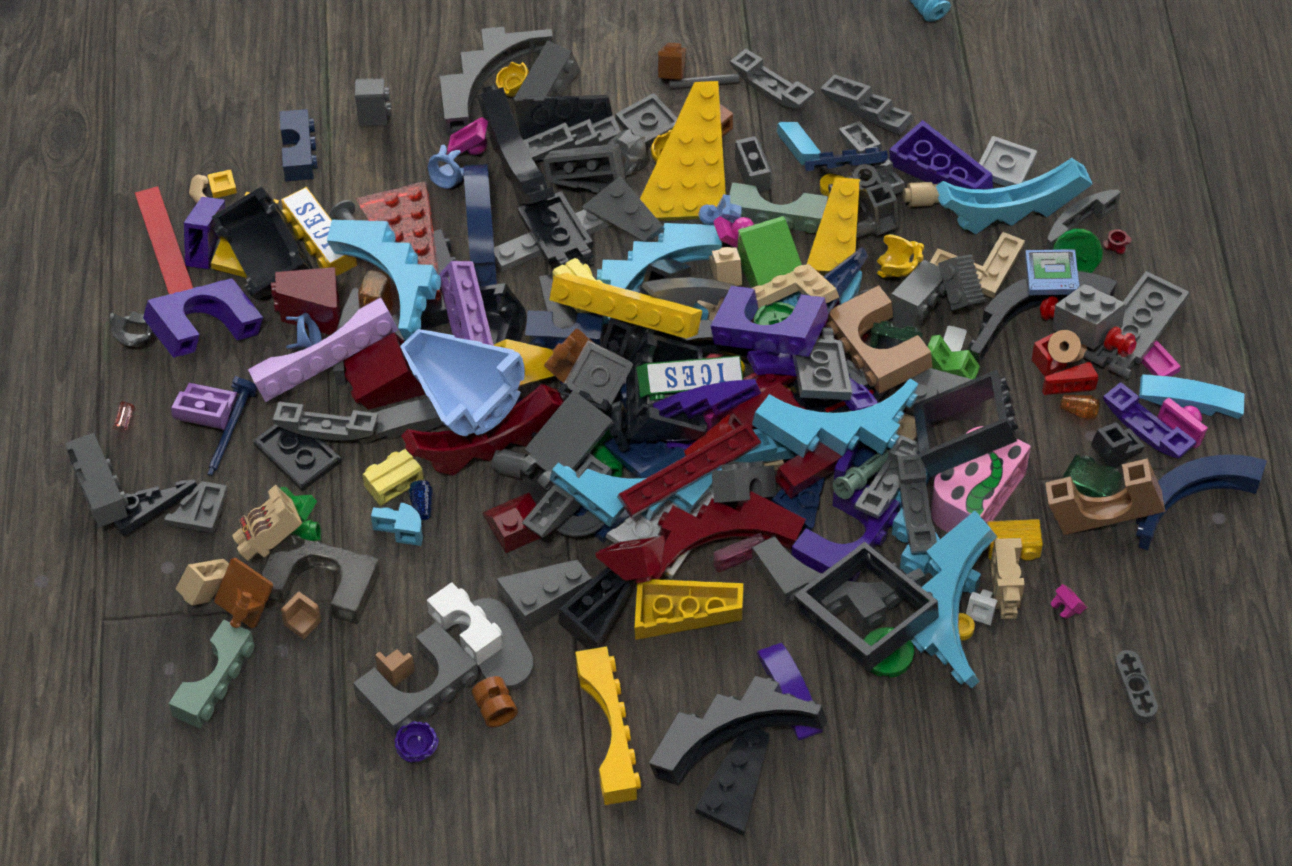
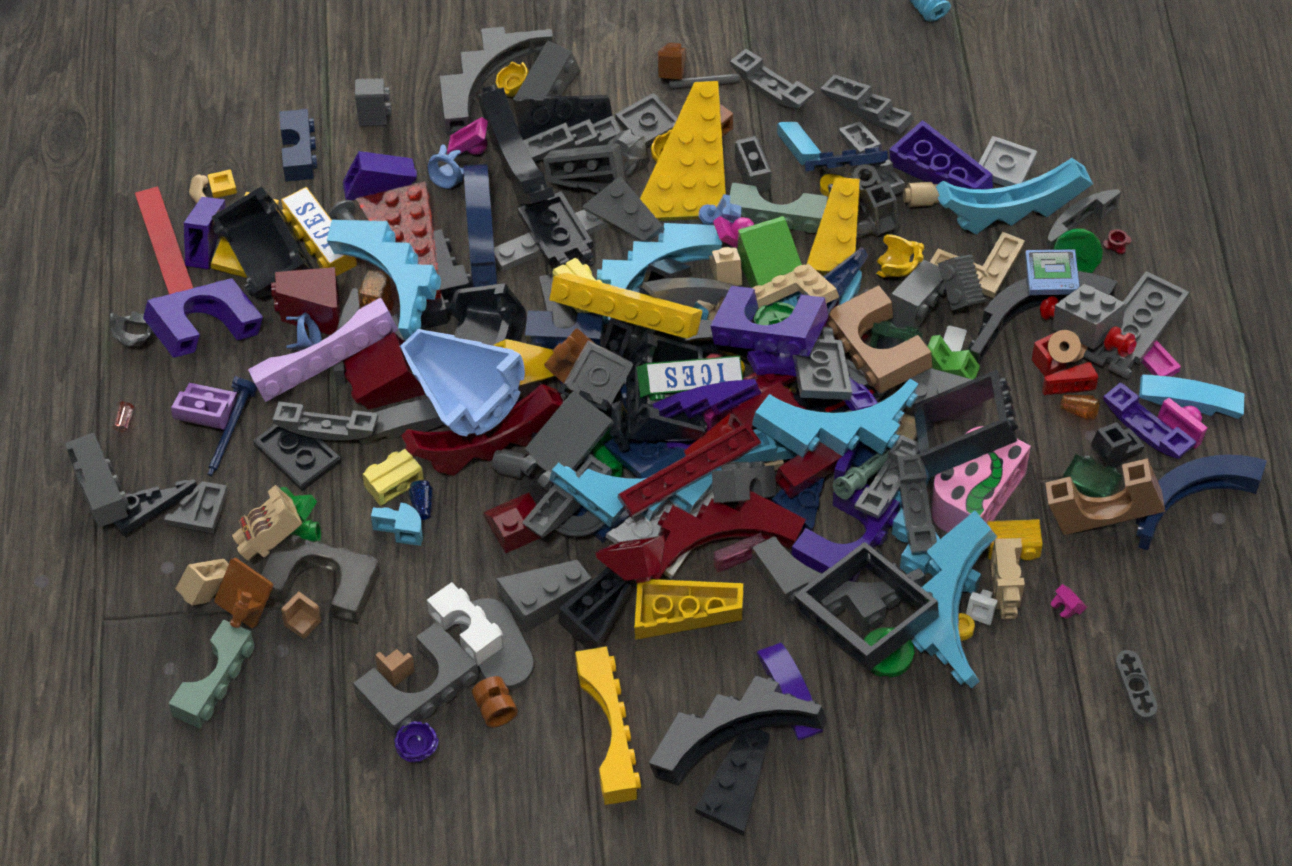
medium lavender fence [439,261,493,346] -> none
none -> dark purple slope [343,151,417,201]

